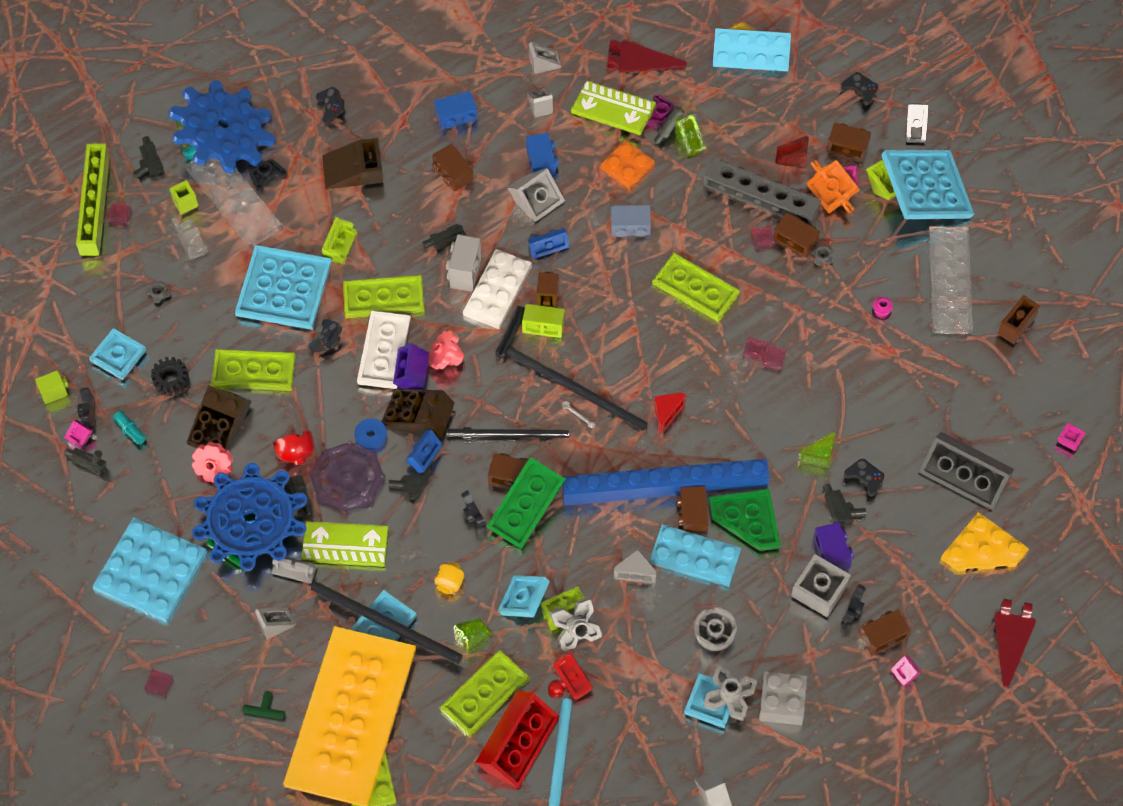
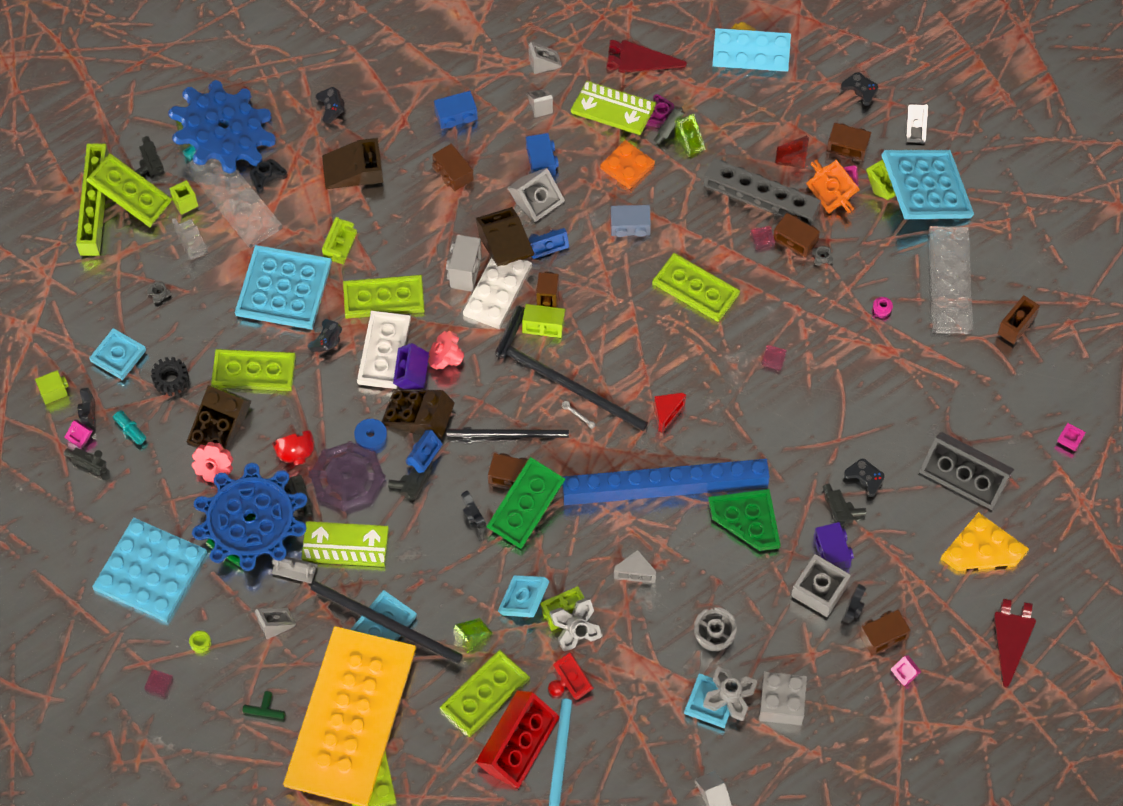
clear pink tile [107,203,132,226] -> none
pearl dark grey piece [422,223,467,251] -> none
yellow head [434,562,465,594] -> none
medium azure plate [649,524,741,587] -> none
reddish brown brick [676,486,709,533] -> none
clear pink tile [743,337,768,362] -> none
clear neon green slope [798,432,835,469] -> none
none -> lime tile [86,153,172,227]
none -> lime tile [189,630,211,653]
none -> dark brown slope [476,207,535,267]

